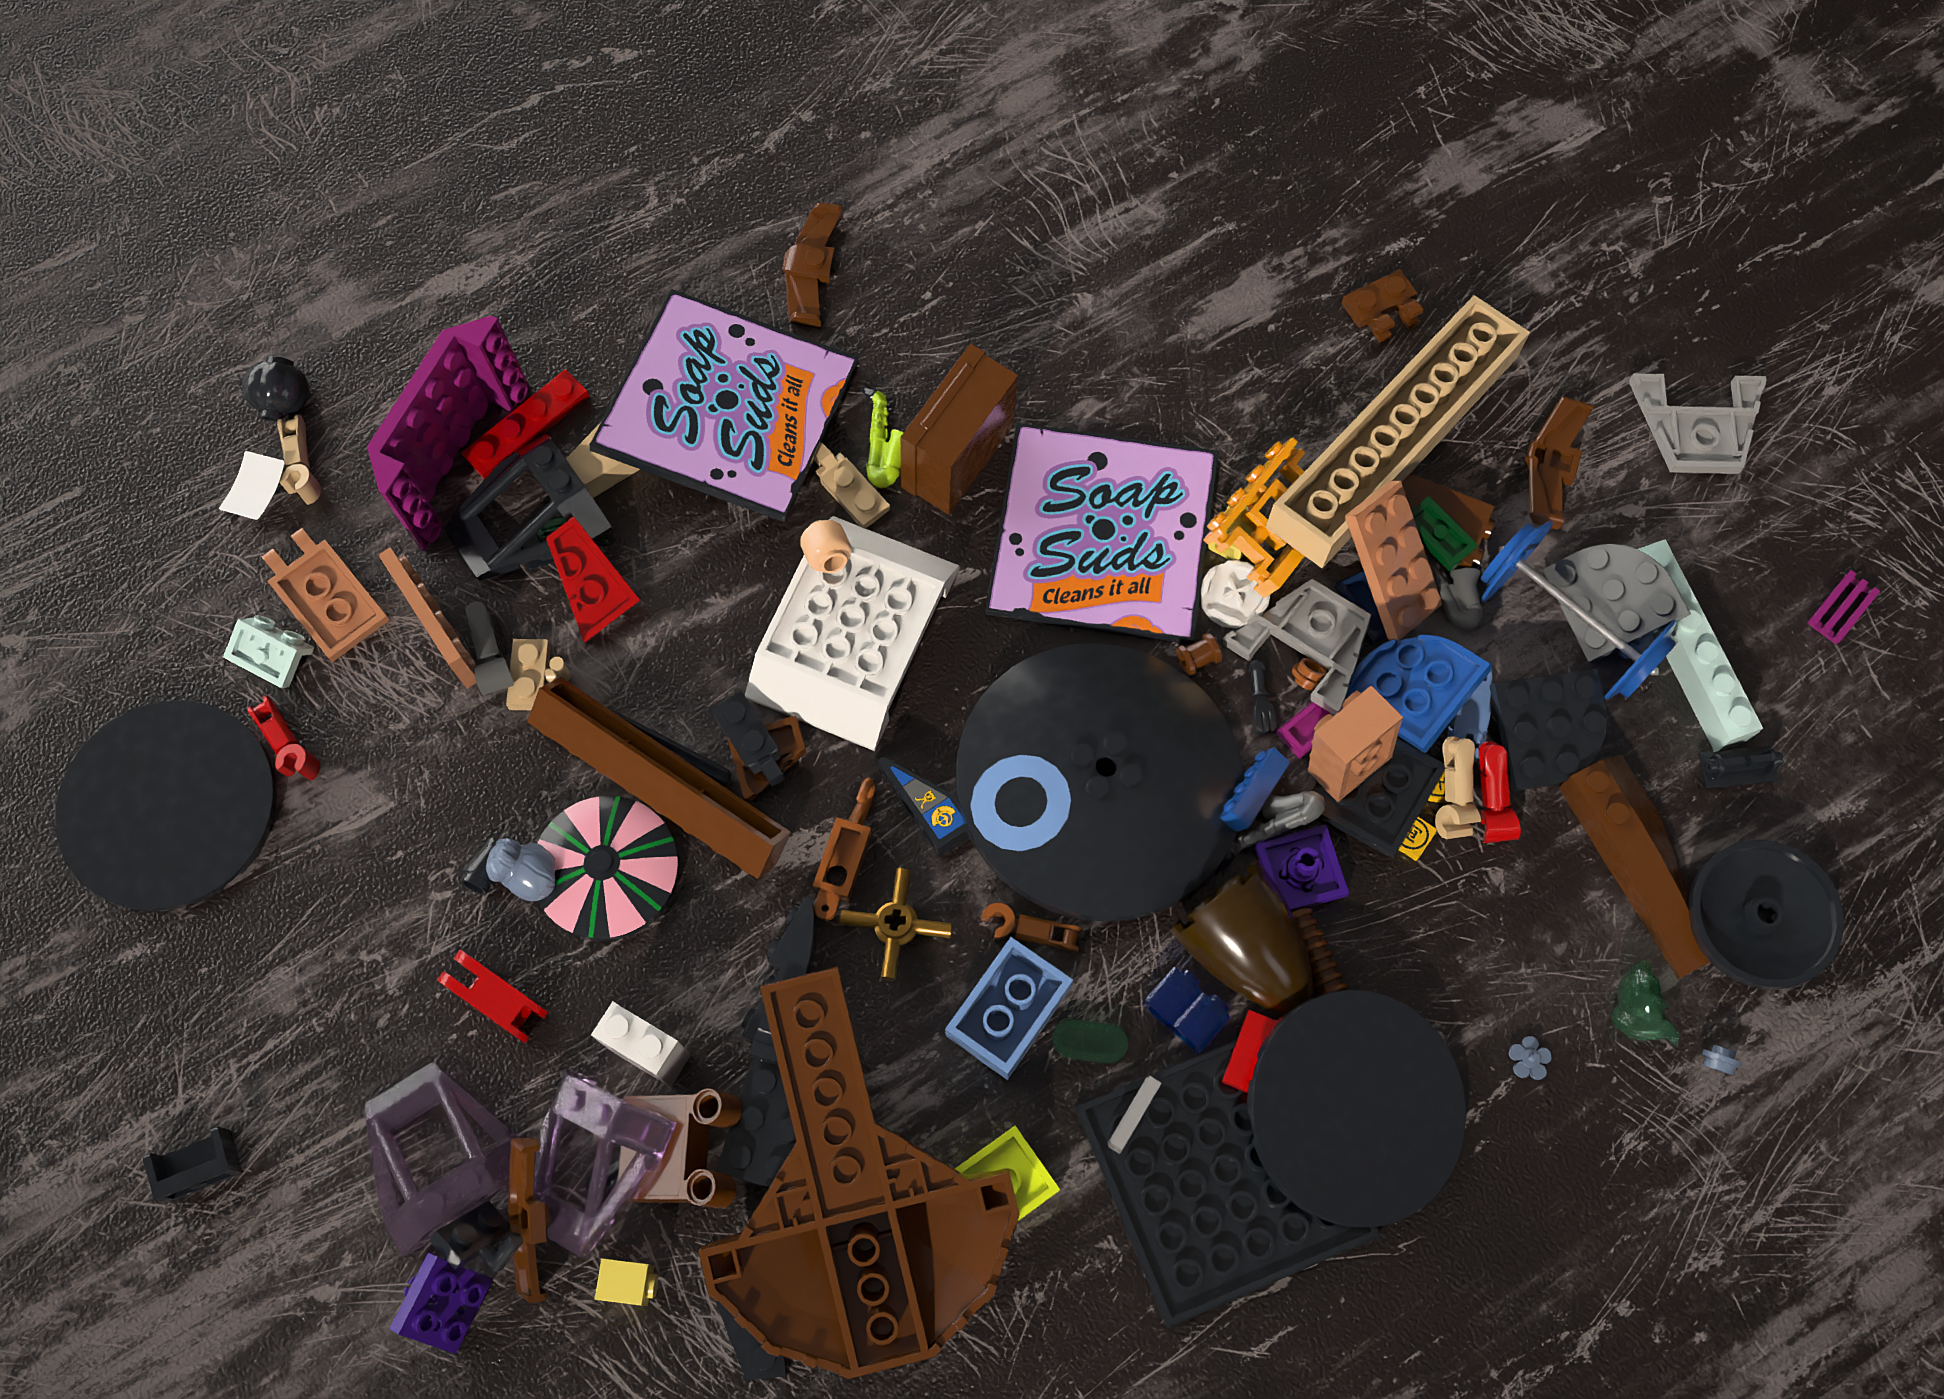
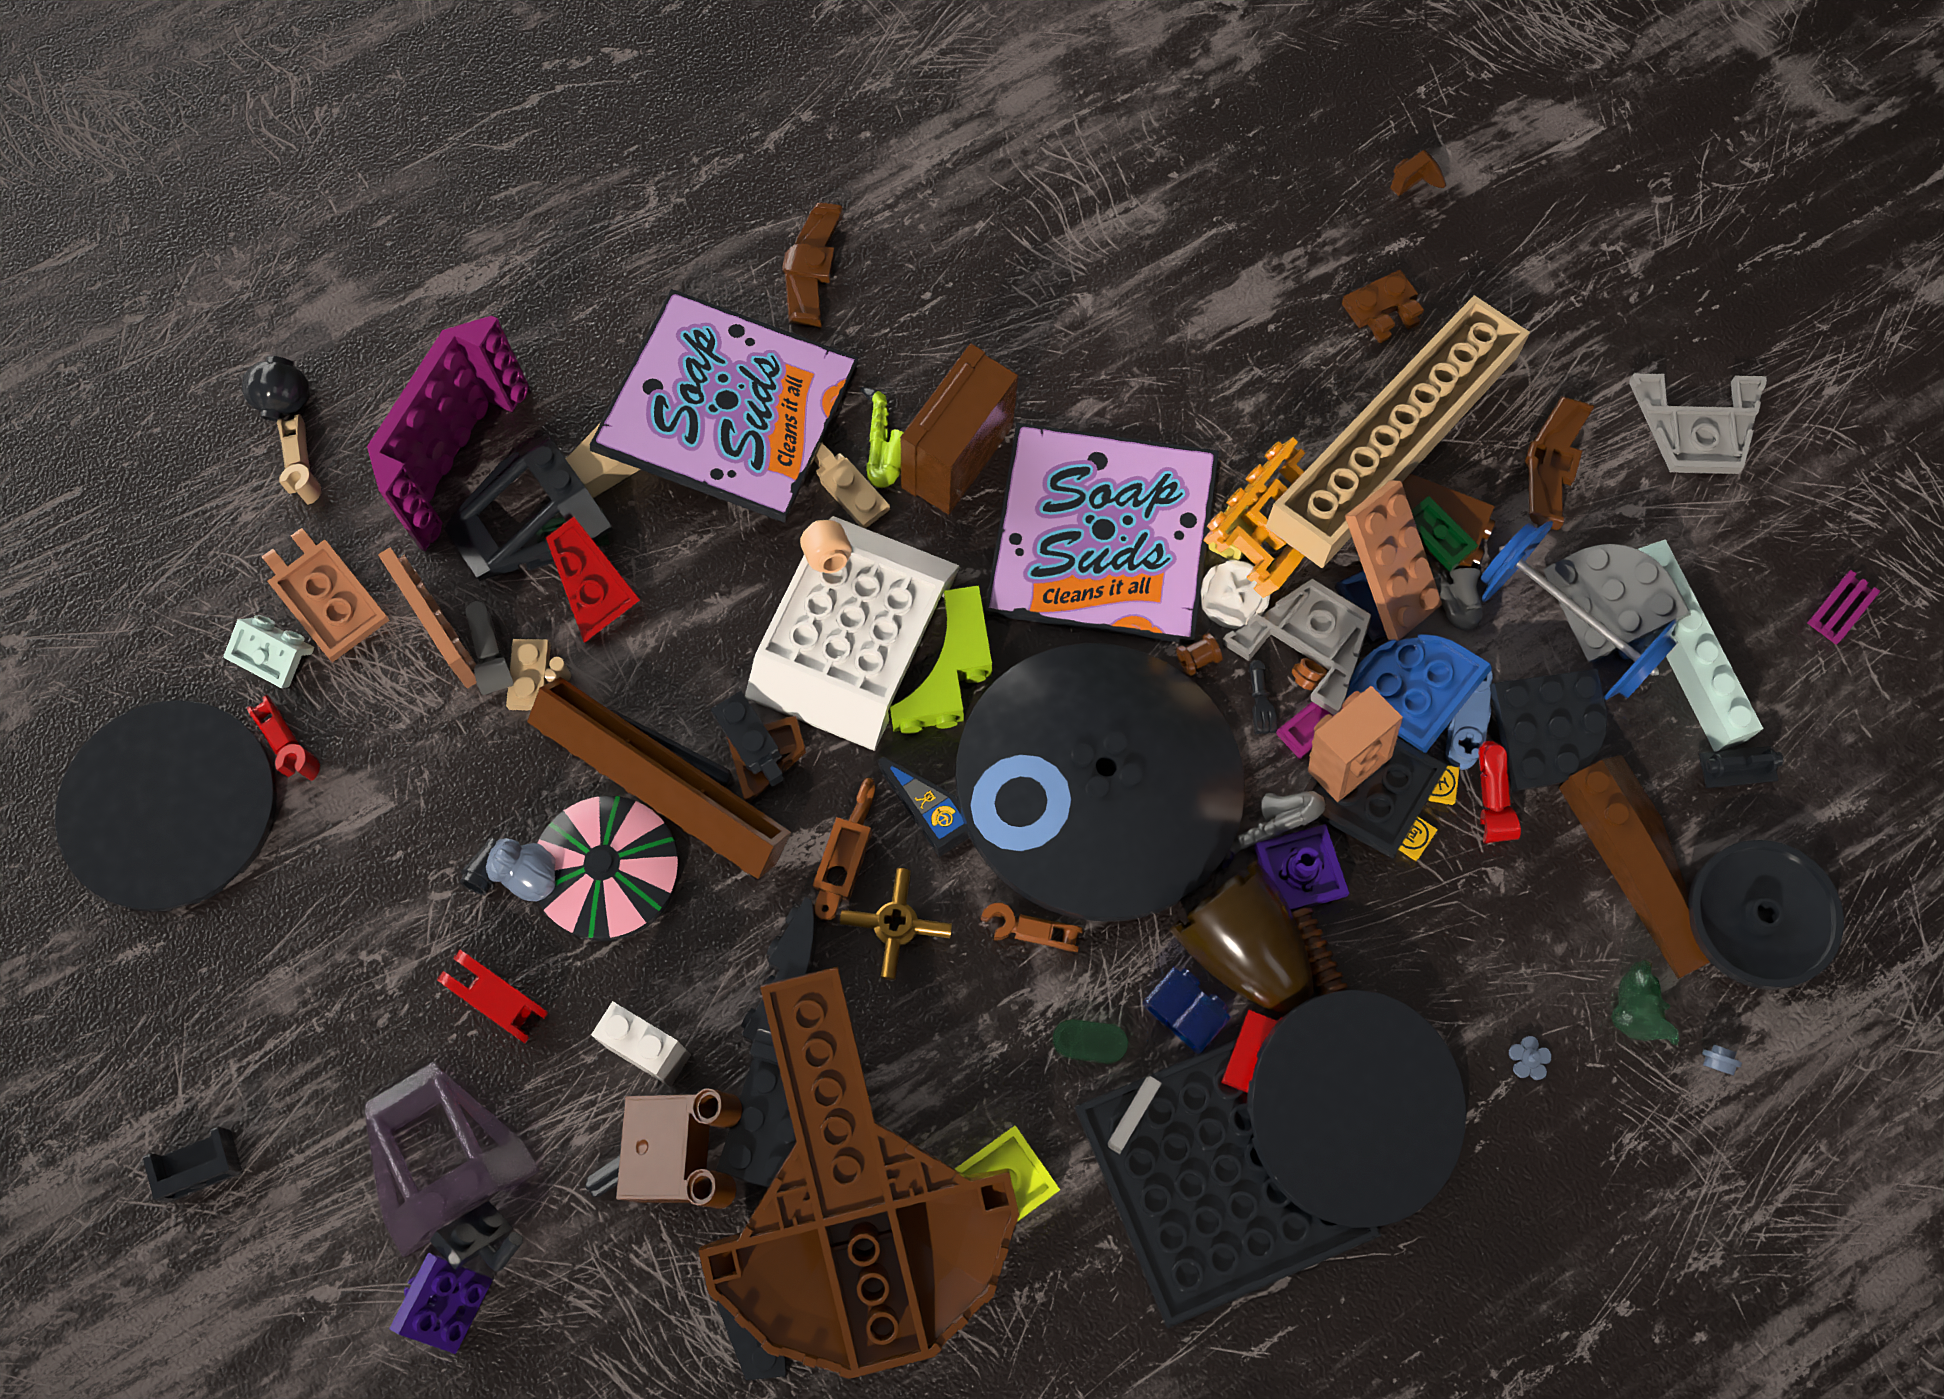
white sticker [219,451,284,520] -> none
red plate [461,369,590,480] -> none
reddish brown plate [508,1138,551,1303] -> none
clear purple windscreen [533,1068,677,1258] -> none
light yellow brick [594,1259,658,1306] -> none
medium blue brick [945,937,1073,1080] -> none
blue piece [1220,747,1290,832] -> none
tan piece [1435,736,1481,839] -> none
none -> lime arch [890,586,992,734]
none -> reddish brown plate [1390,150,1446,196]

